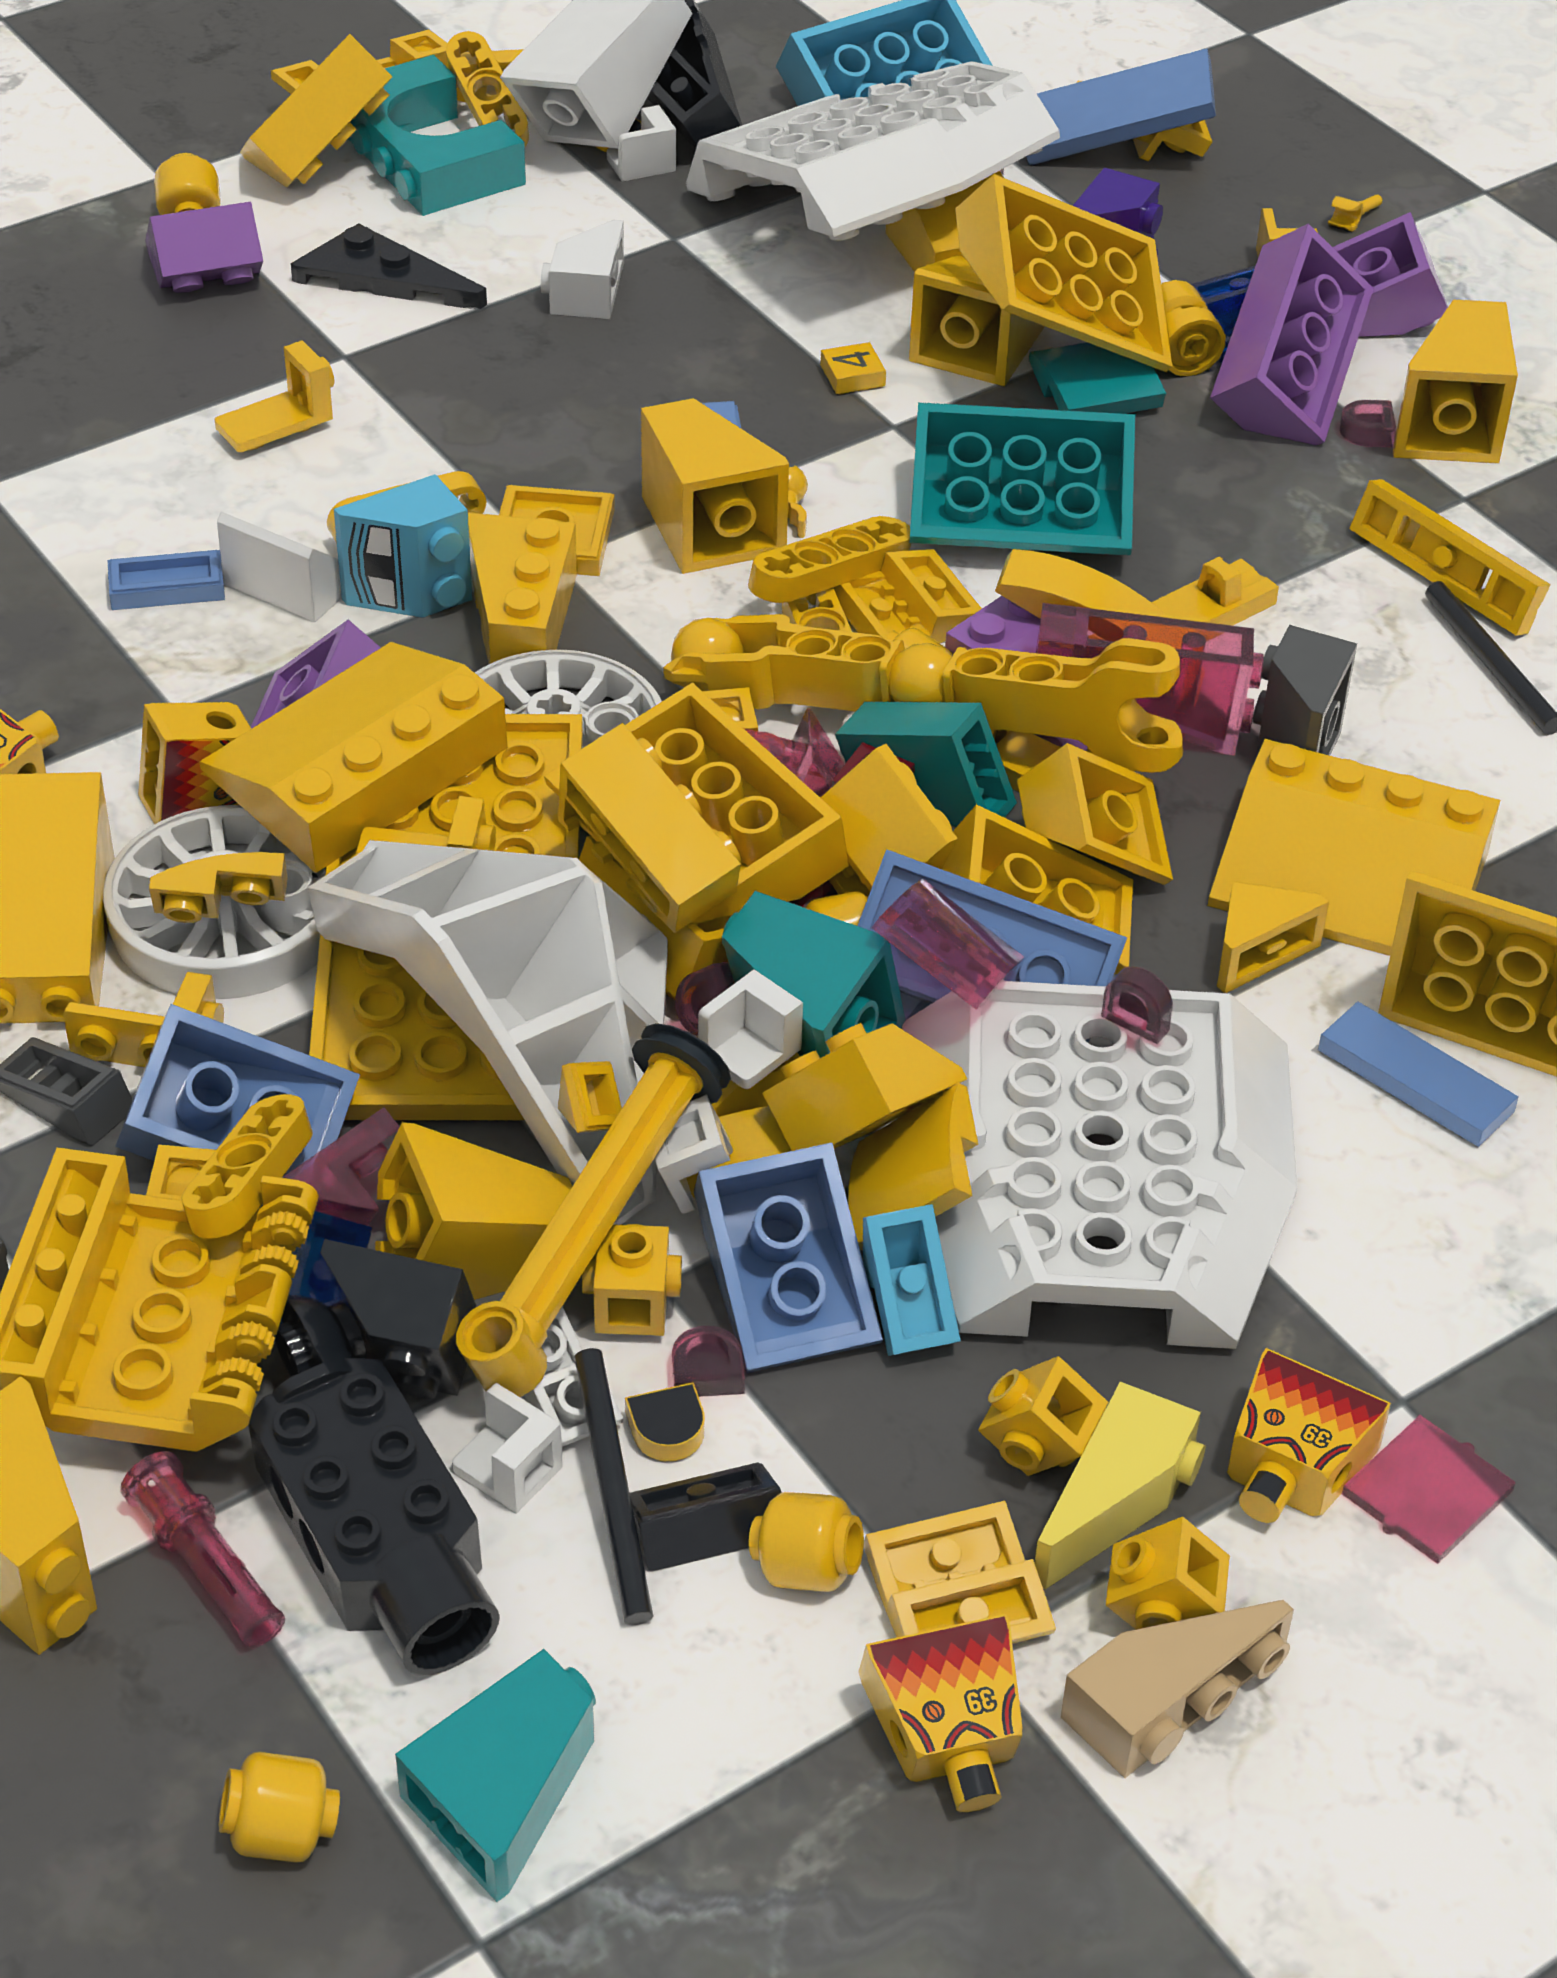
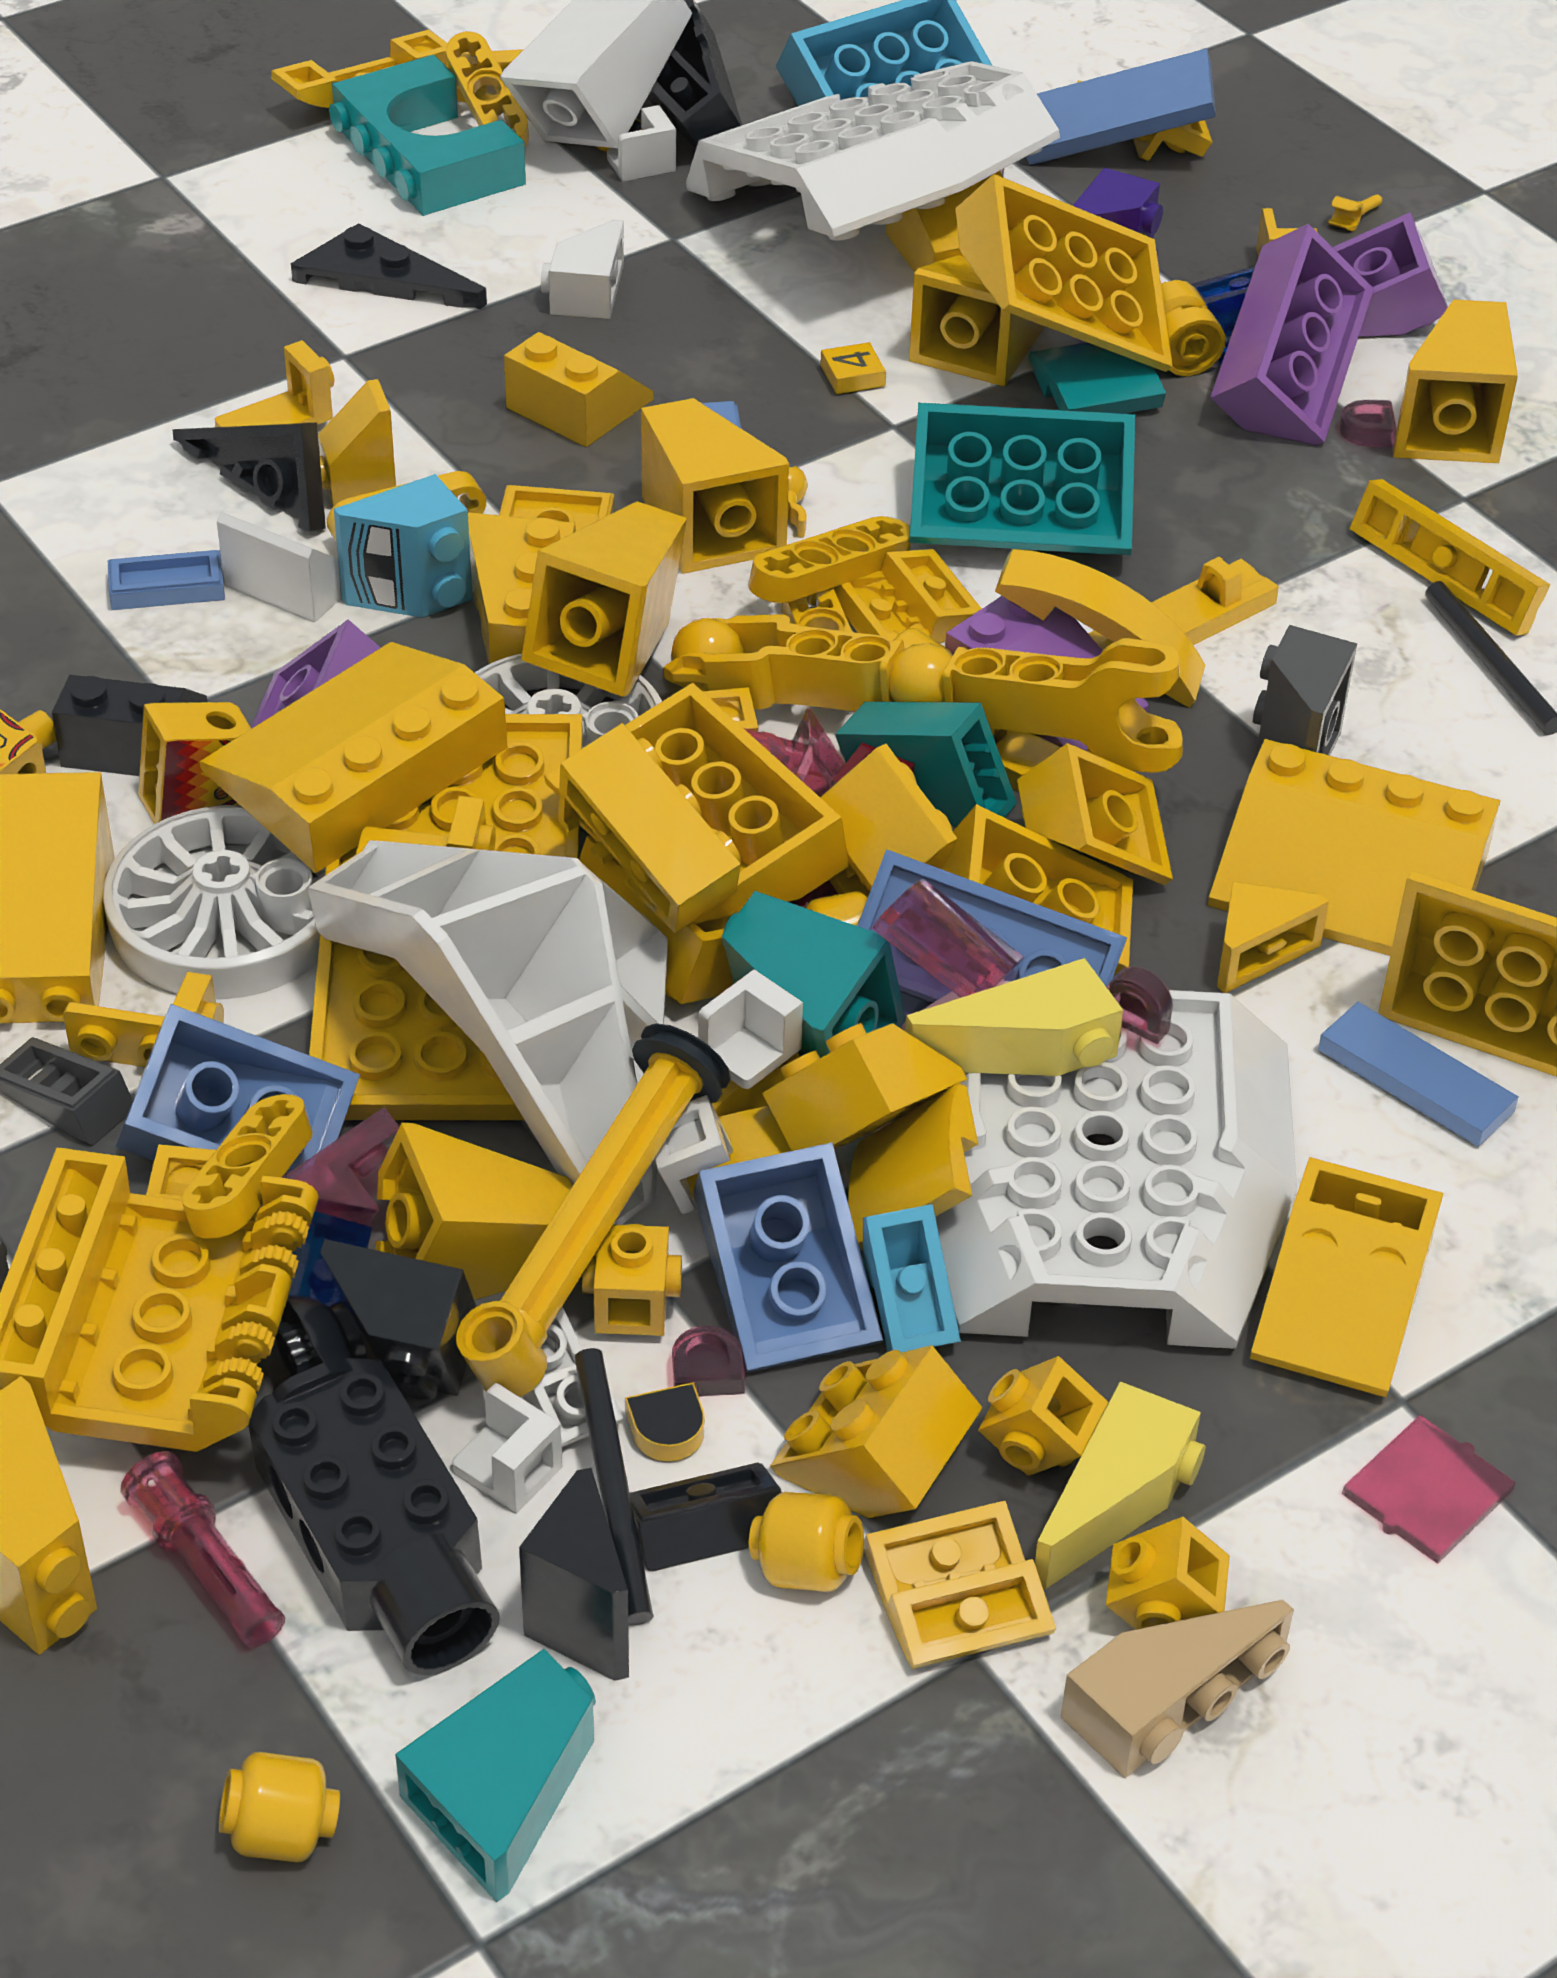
medium lavender slope [145,201,264,293] -> none
yellow slope [149,852,288,923] -> none
yellow head [154,153,221,215] -> none
yellow slope [240,34,392,188] -> none
yellow slope [558,1061,622,1133] -> none
clear pink tile [675,962,735,1036] -> none
torso [858,1614,1022,1812] -> none
clear pink slope [1035,603,1264,756] -> none
torso [1227,1348,1391,1523] -> none
none -> black slope [52,674,208,776]
none -> black wing [172,422,326,531]
none -> yellow slope [318,379,396,508]
none -> yellow slope [504,332,654,447]
none -> black slope [519,1468,629,1681]
none -> yellow slope [521,501,687,697]
none -> yellow slope [770,1345,983,1518]
none -> light yellow slope [905,958,1123,1076]
none -> yellow slope [1250,1157,1444,1398]

